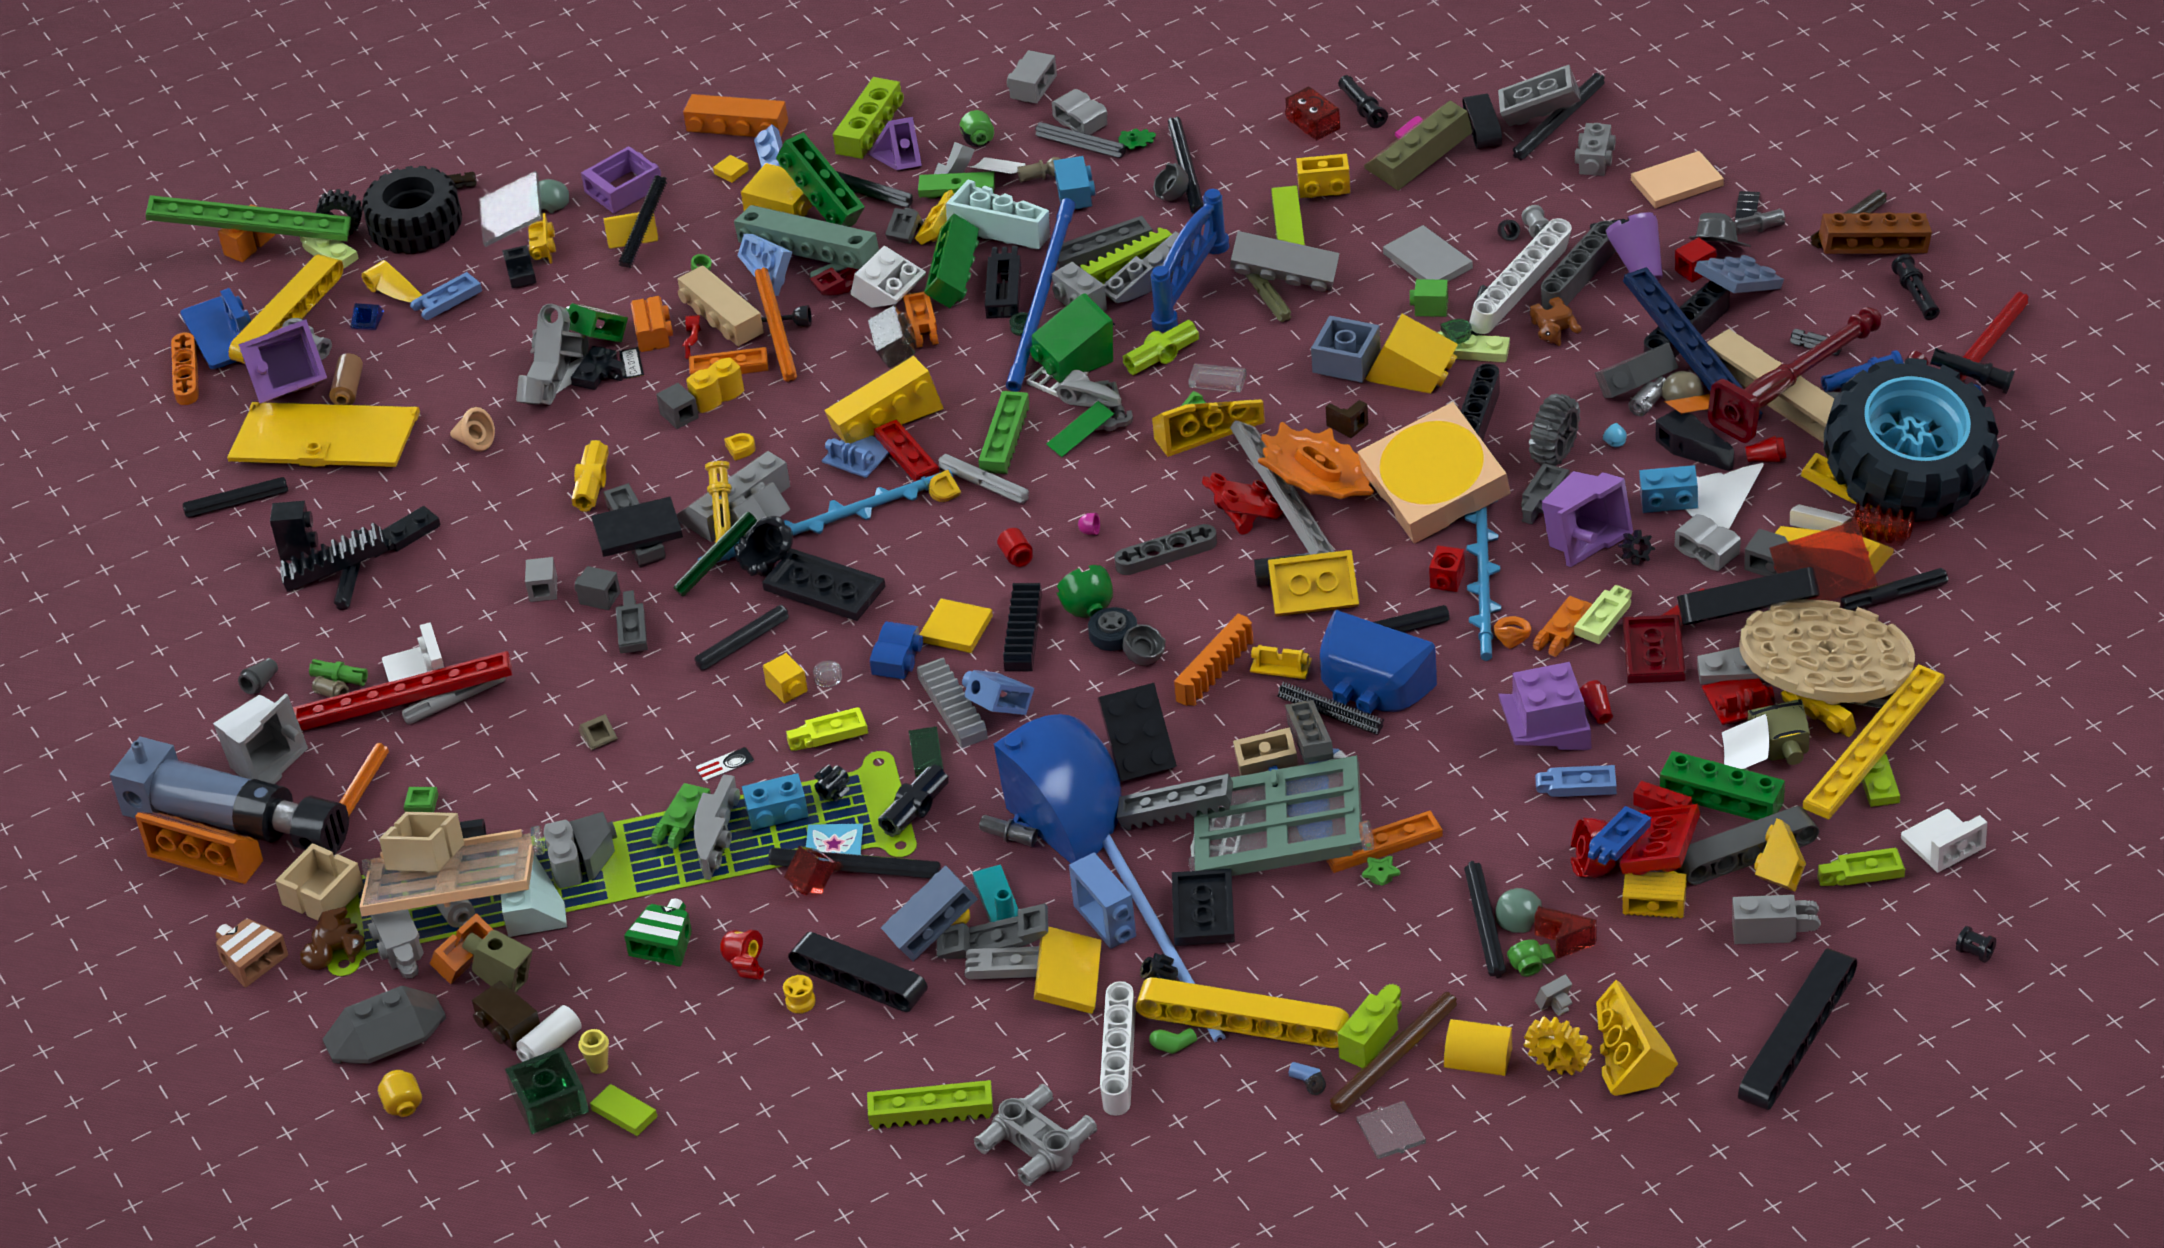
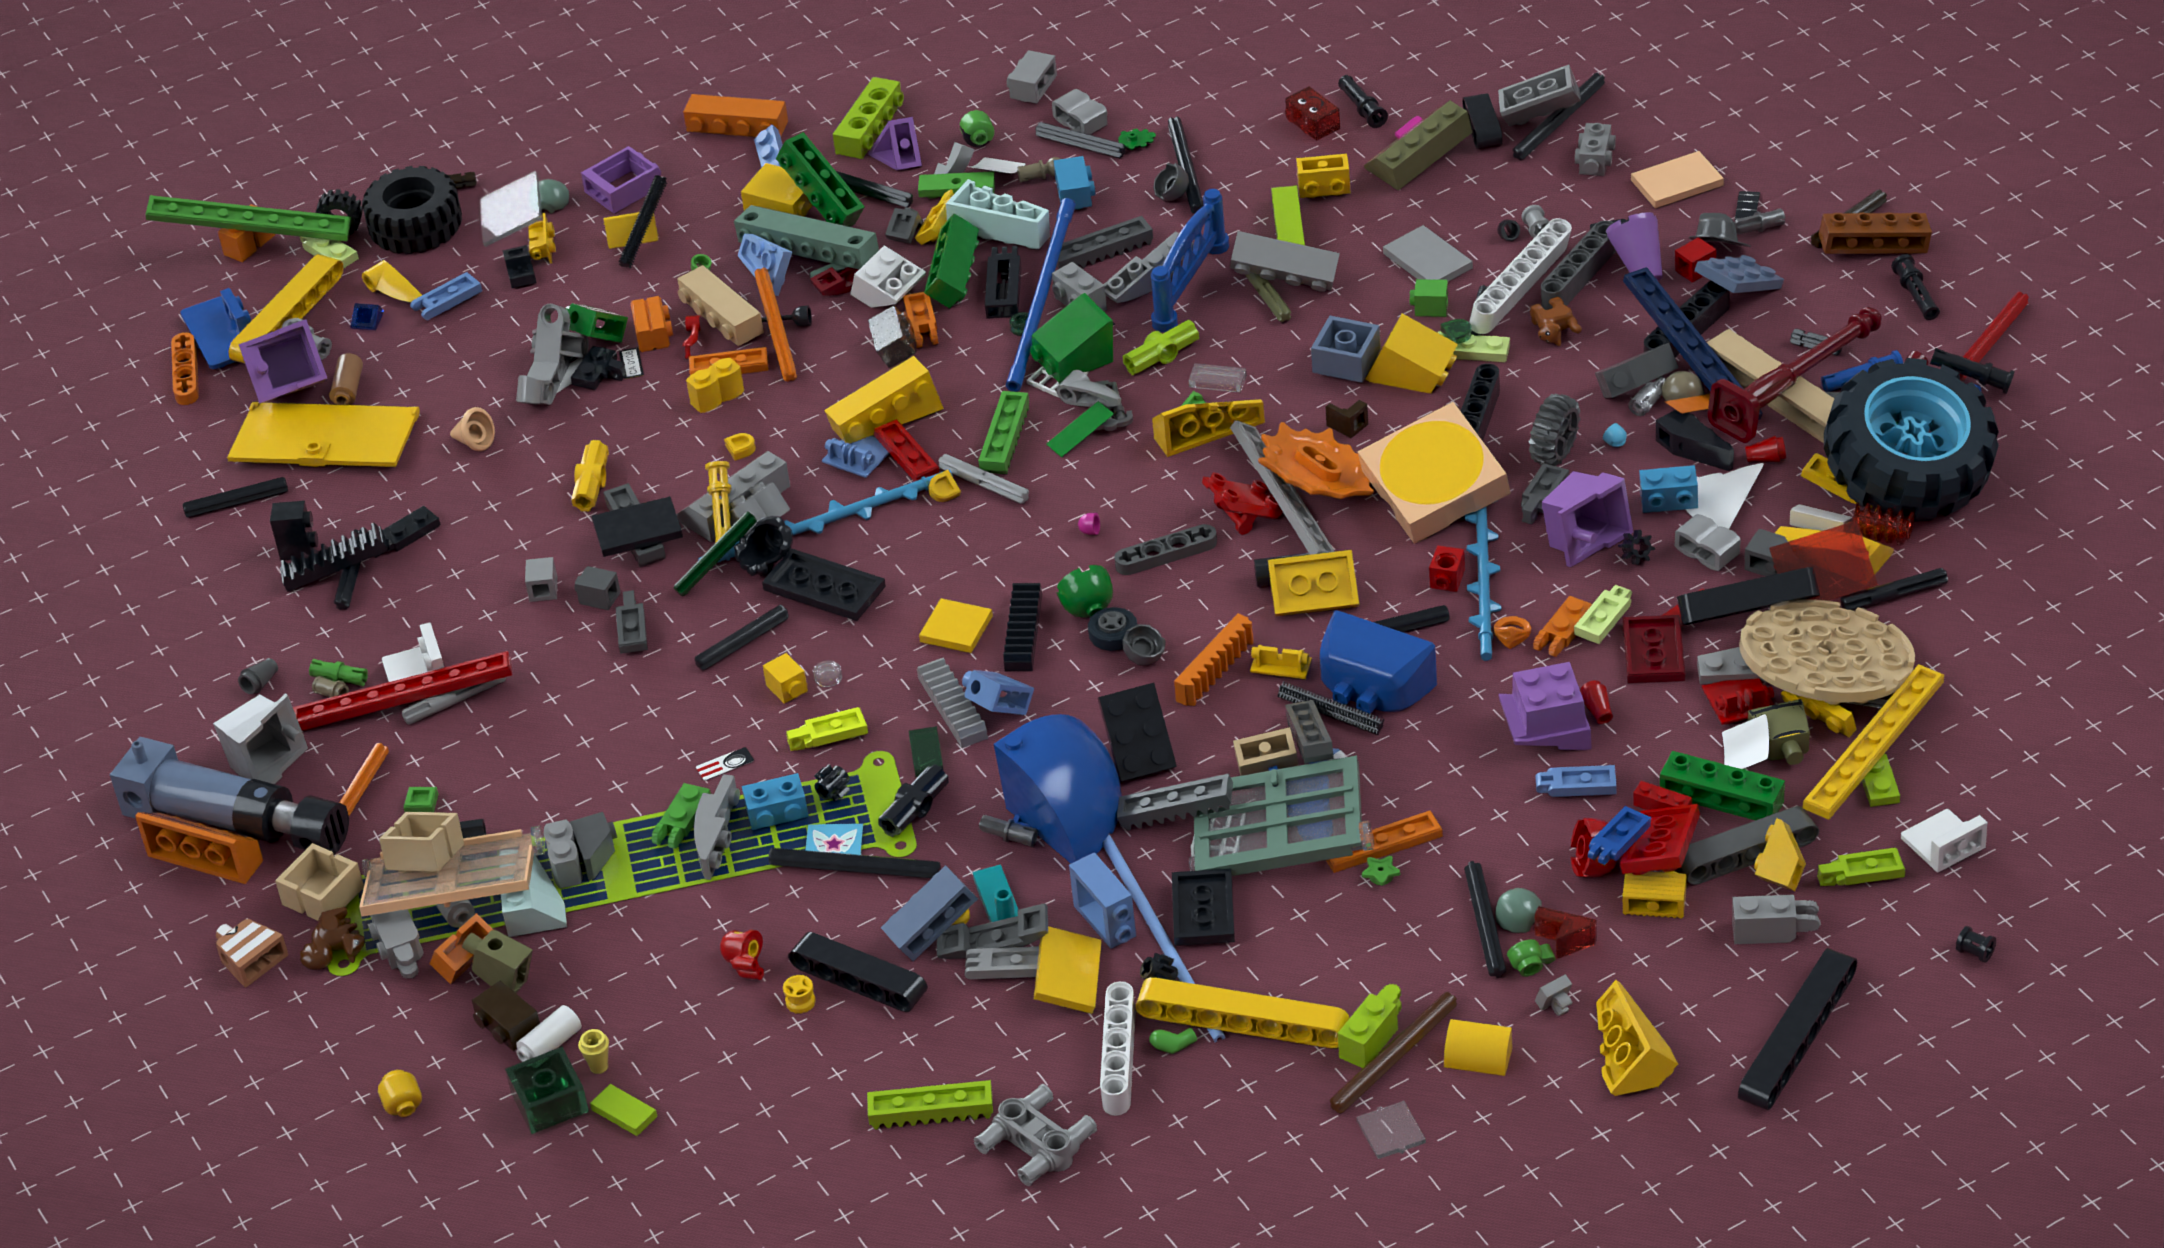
dark grey wedge [322,986,446,1063] -> none
dark tan slope [579,714,618,751] -> none
green torso [624,898,692,967] -> none
dark grey brick [656,383,699,429] -> none
yellow tile [713,155,749,183] -> none
clear red brick [784,846,837,895] -> none
blue brick [870,621,923,679] -> none
red brick [997,528,1033,567] -> none
lime gear [1080,227,1172,284] -> none
arm [1289,1062,1326,1095] -> none
yellow gear [1524,1016,1592,1075] -> none

